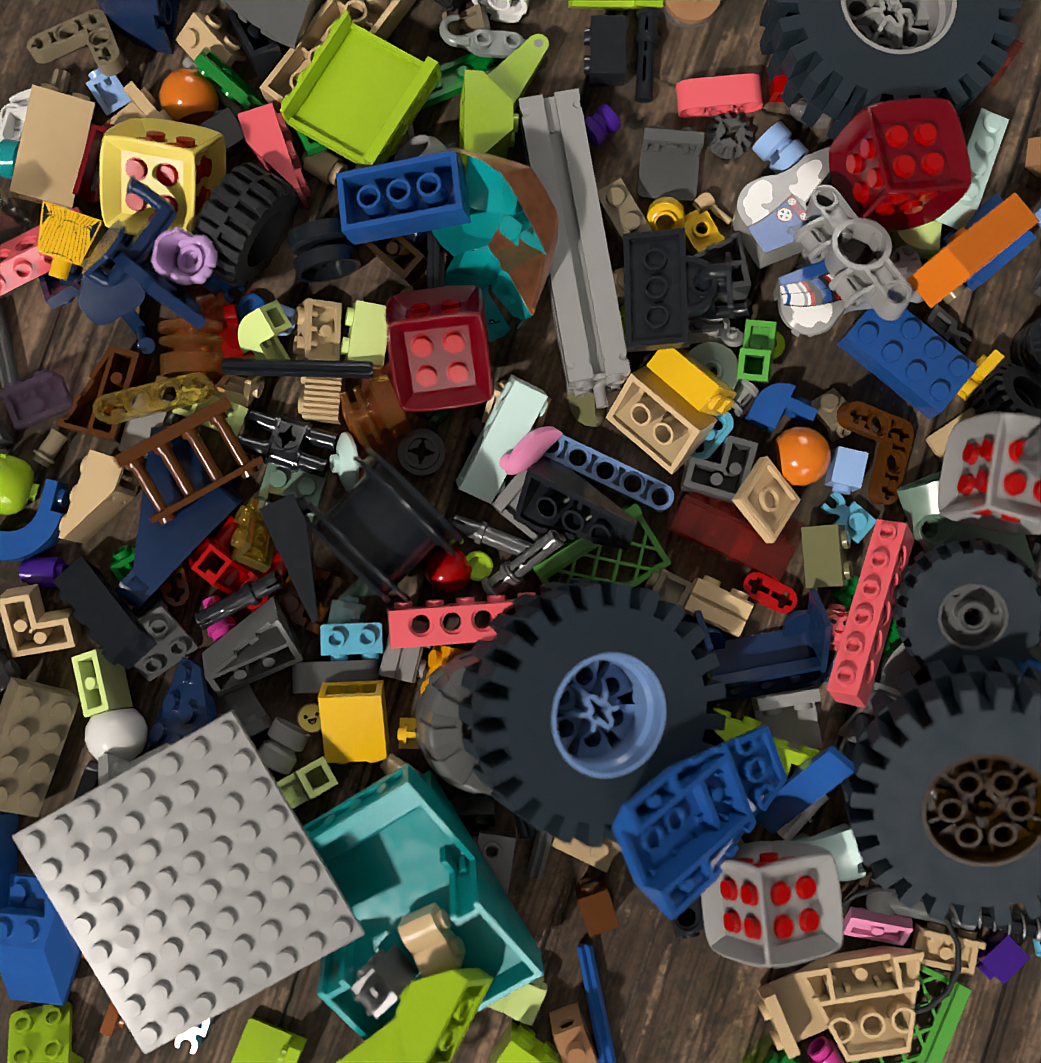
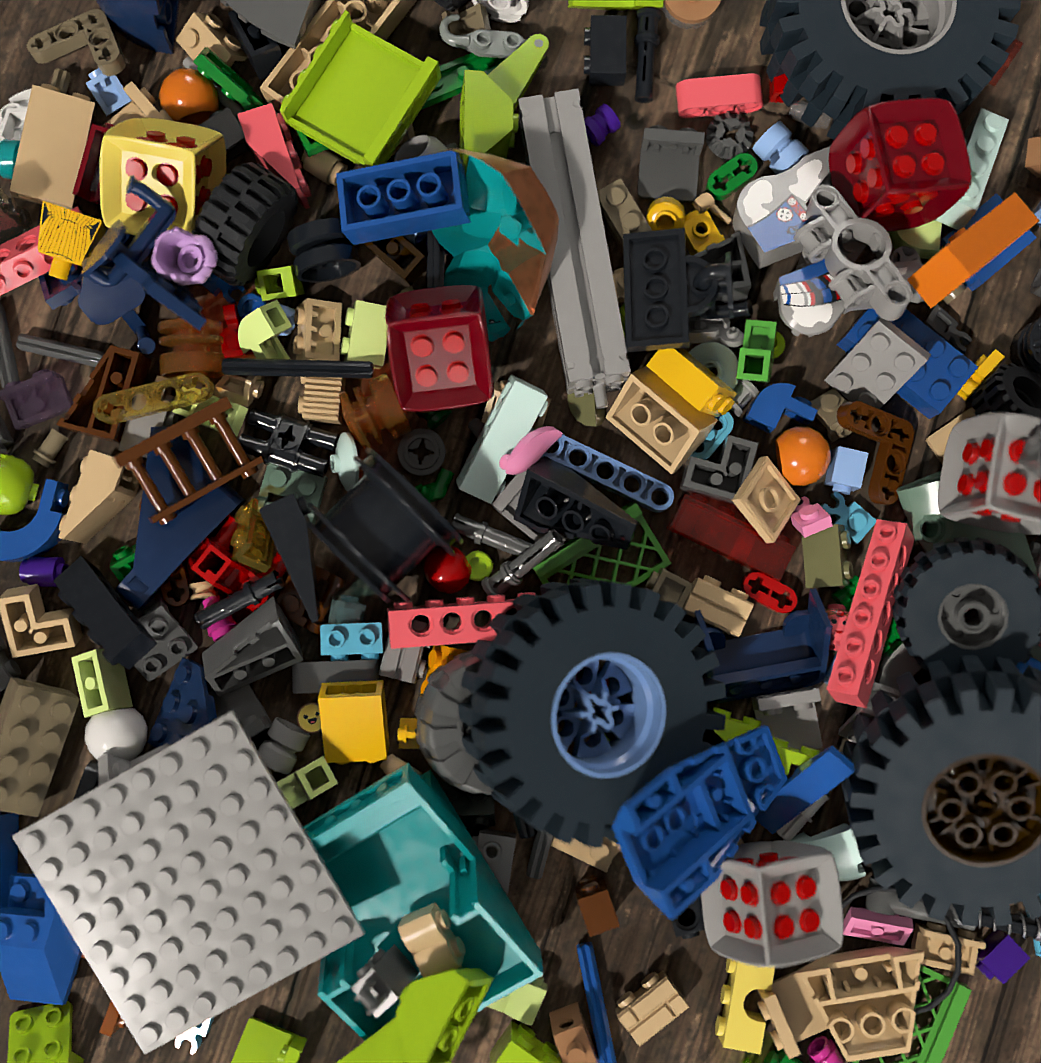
none -> dark grey axle [16,333,105,367]
none -> tan bush [189,581,218,600]
none -> lime brick [255,265,305,301]
none -> green arm [415,468,454,503]
none -> tan brick [615,970,689,1046]
none -> green beam [705,153,758,201]
none -> light yellow arch [715,958,775,1055]
none -> bright pink plate [790,496,833,538]
none -> light grey plate [824,317,931,409]

